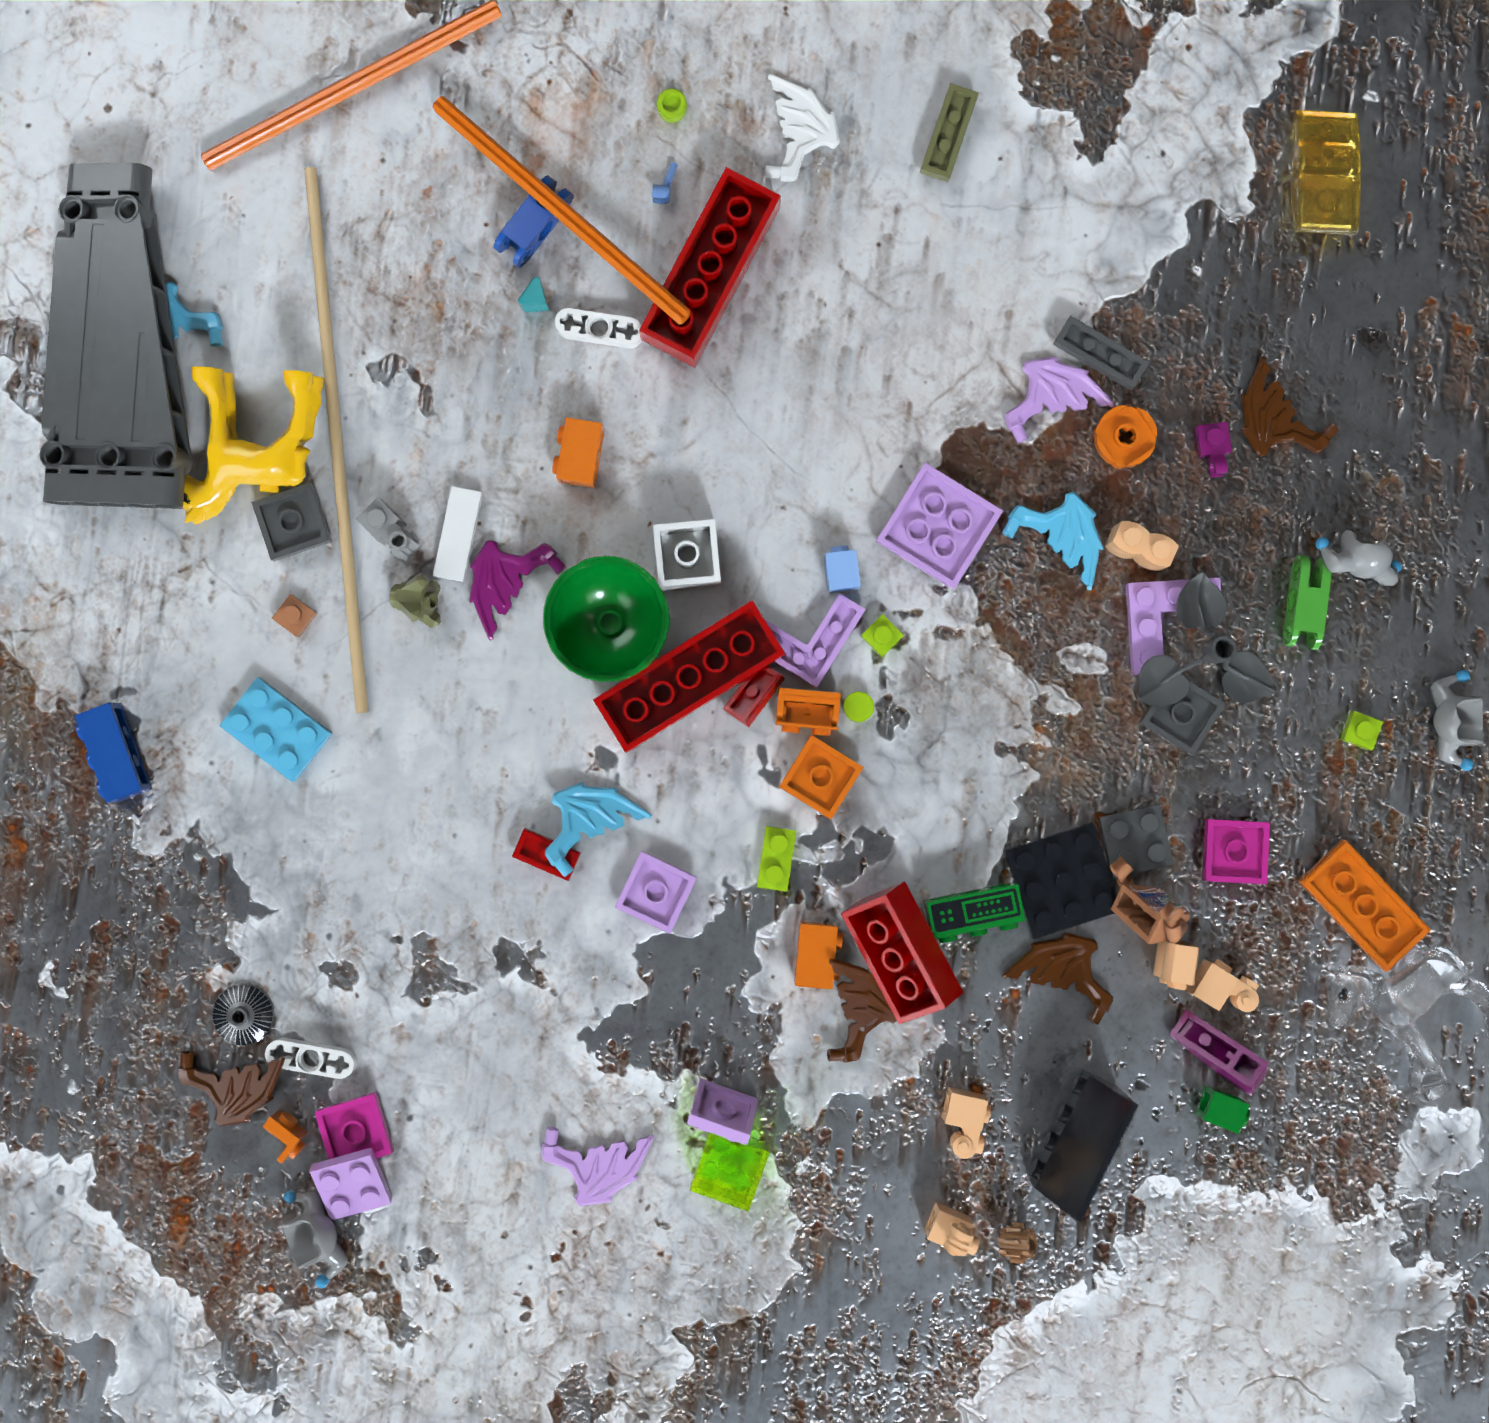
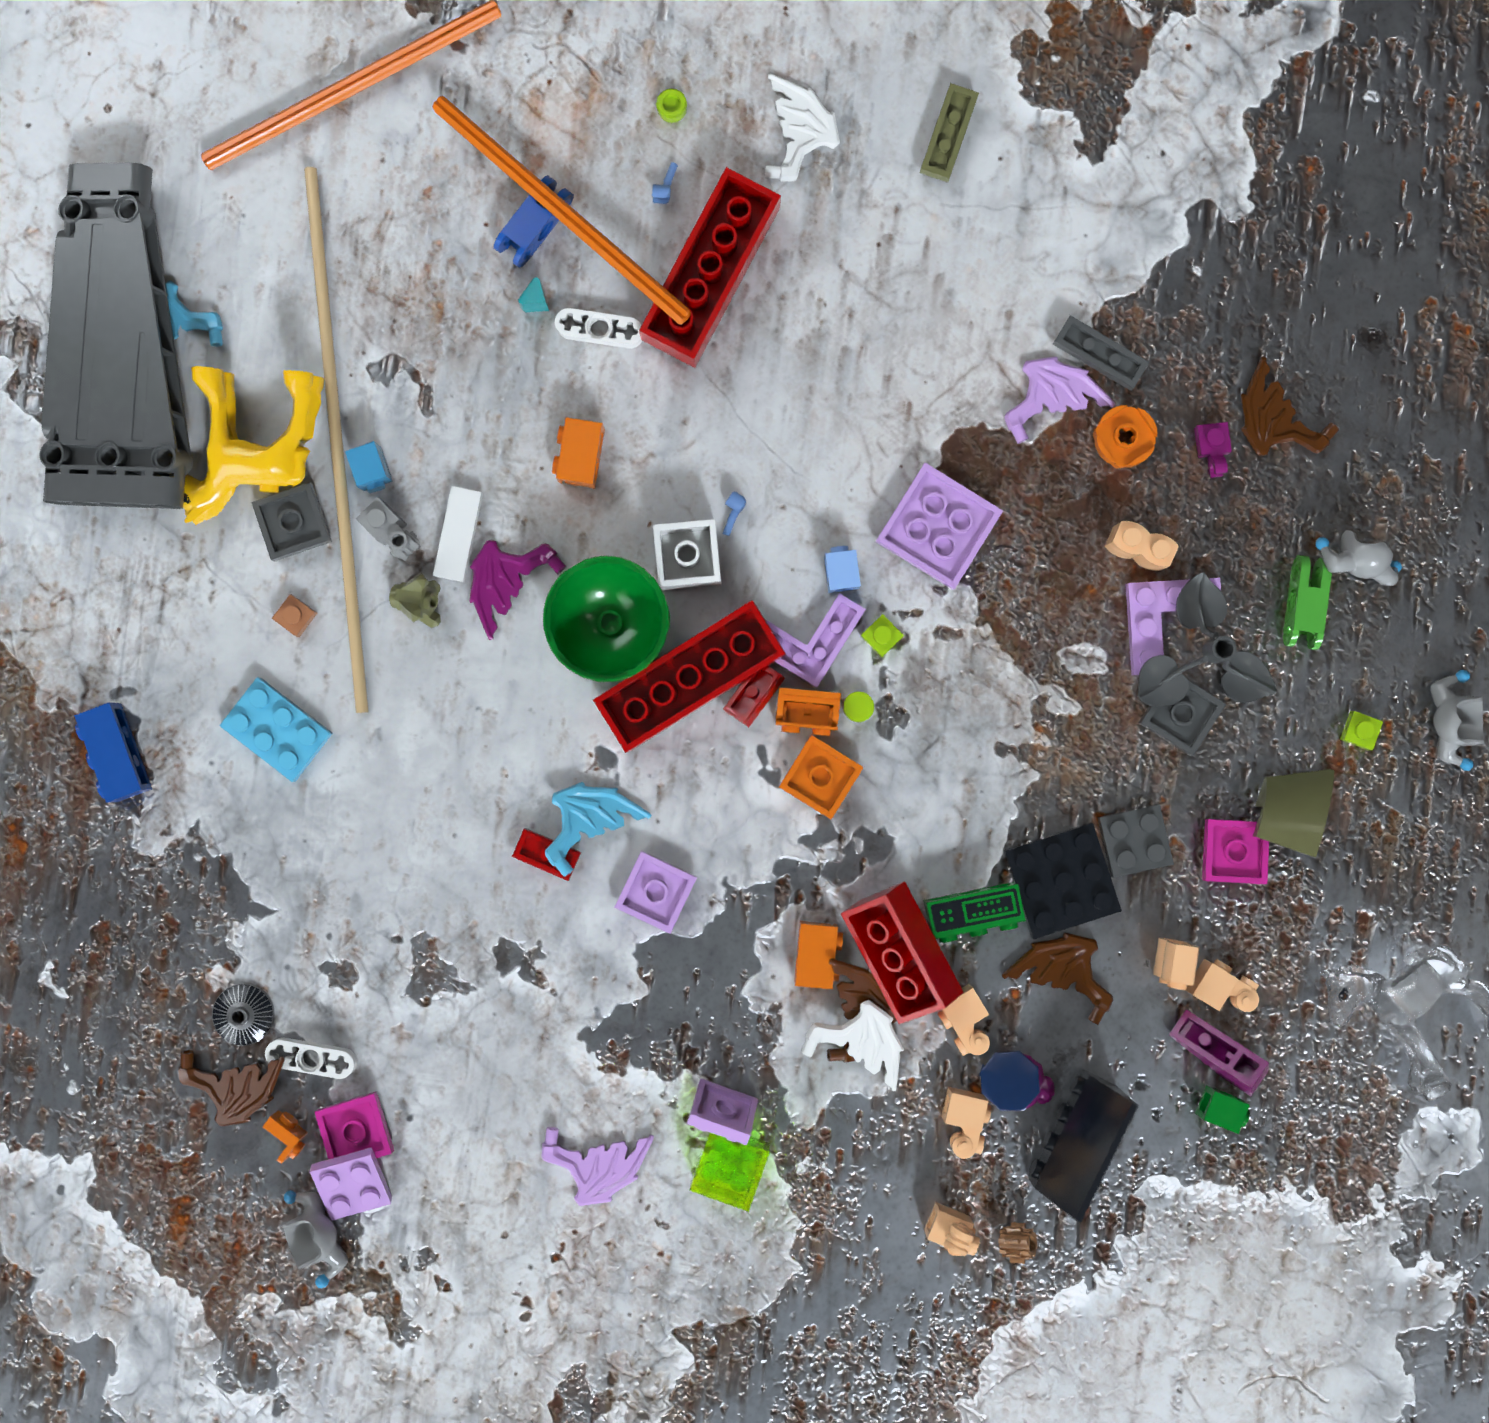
lime plate [757,826,796,892] -> none
medium azure animal [1002,492,1103,590] -> none
nougat torso [1109,856,1190,944] -> none
clear yellow slope [1290,110,1361,235] -> none
orange plate [1298,839,1431,973] -> none
none -> dark azure brick [345,441,393,493]
none -> medium blue hand [722,491,746,536]
none -> white animal [801,1000,904,1091]
none -> light nougat brick [937,984,990,1056]
none -> dark blue piece [979,1051,1055,1111]
none -> olive slope [1253,769,1334,857]

